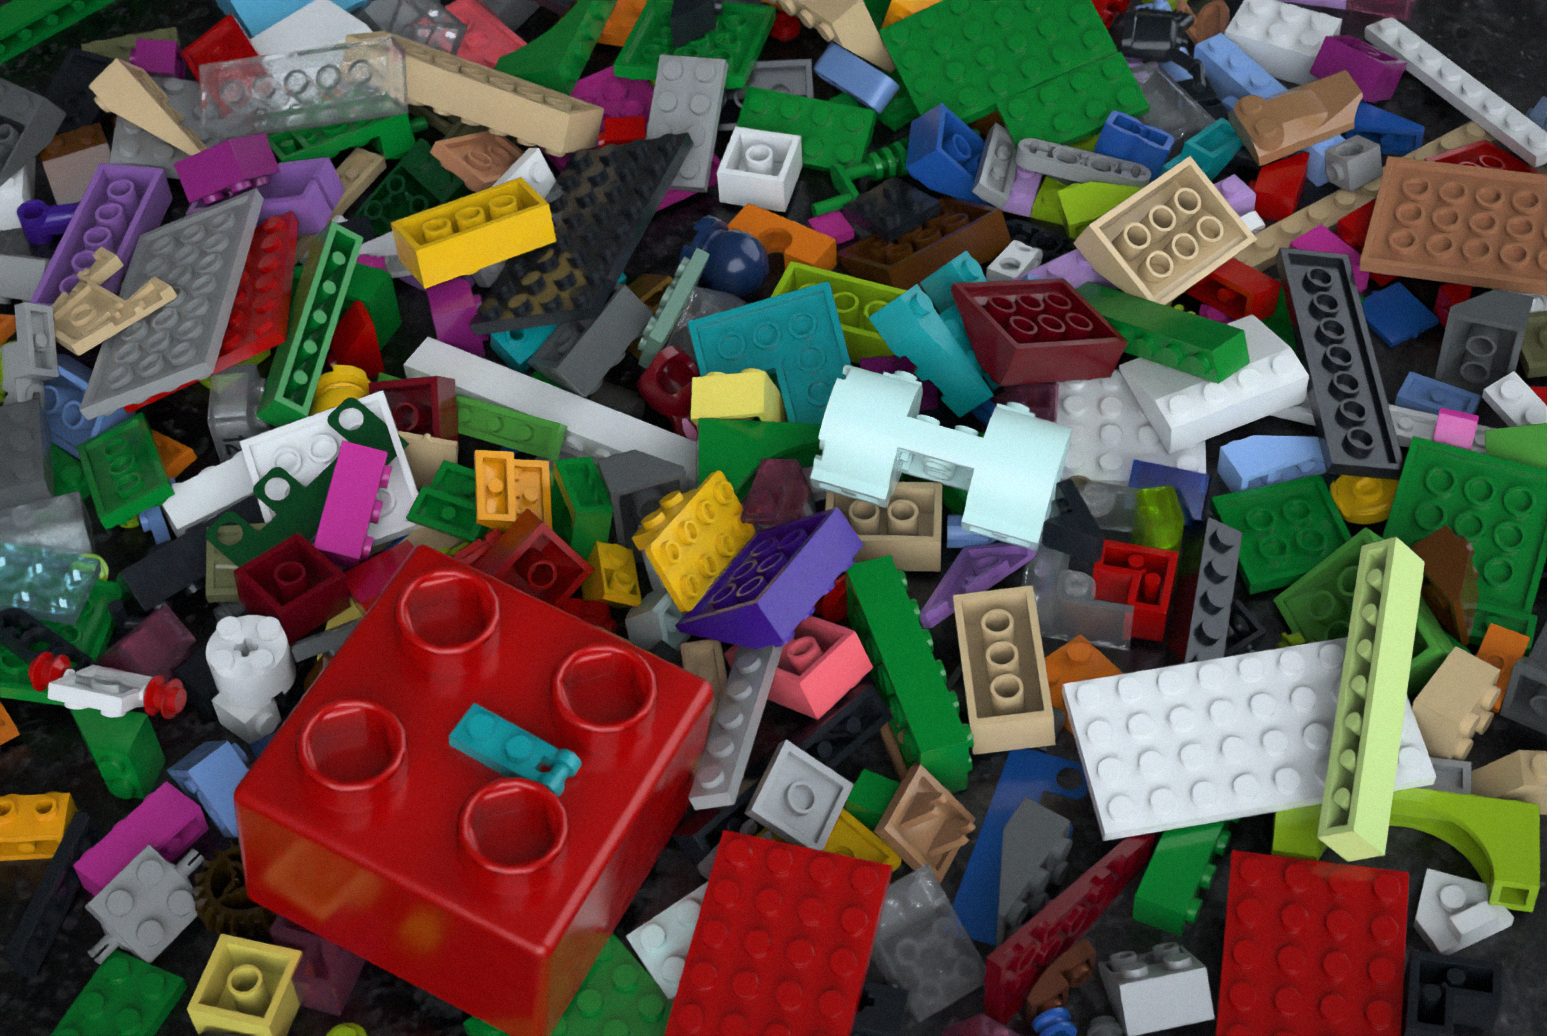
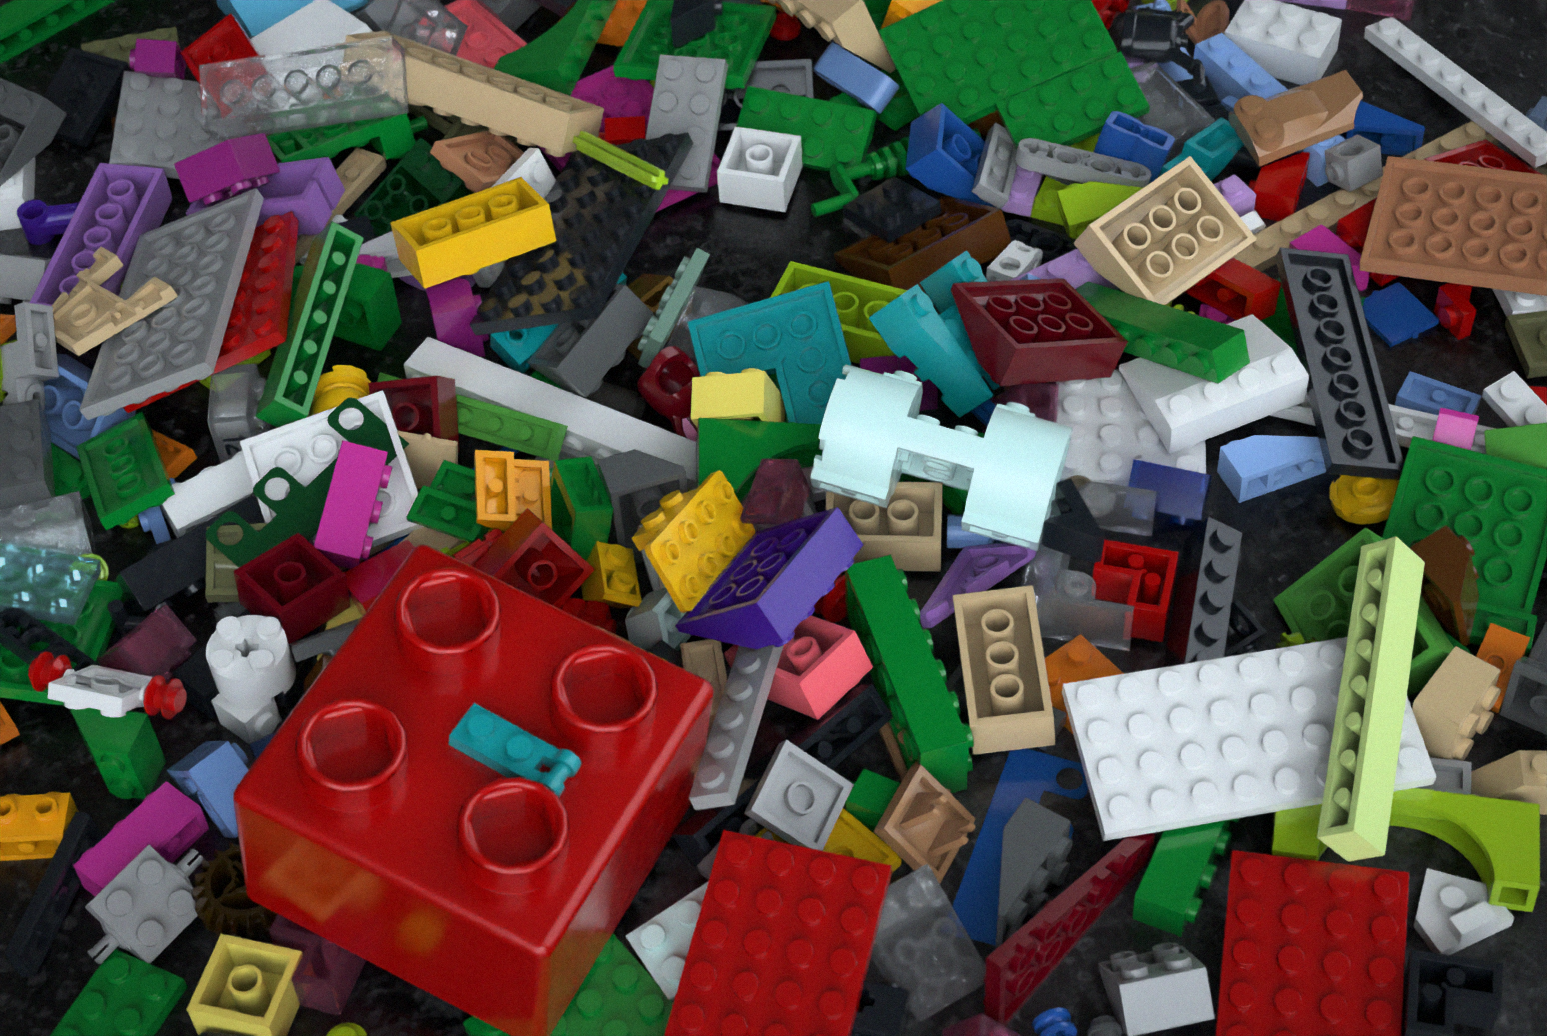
slope [39,122,111,205] -> none
tan wedge [88,58,208,156] -> none
red slope [325,300,385,379] -> none
dark blue tile [679,215,769,300] -> none
orange arch [728,203,837,271] -> none
dark pink tile [808,210,854,245] -> none
copper slope [1026,938,1096,1027] -> none
clear neon green brick [1131,485,1184,568] -> none
green plate [1210,474,1352,594] -> none
magenta brick [1309,35,1407,104] -> none
dark grey slope [1434,289,1534,401] -> none
none -> lime axle [573,131,669,190]

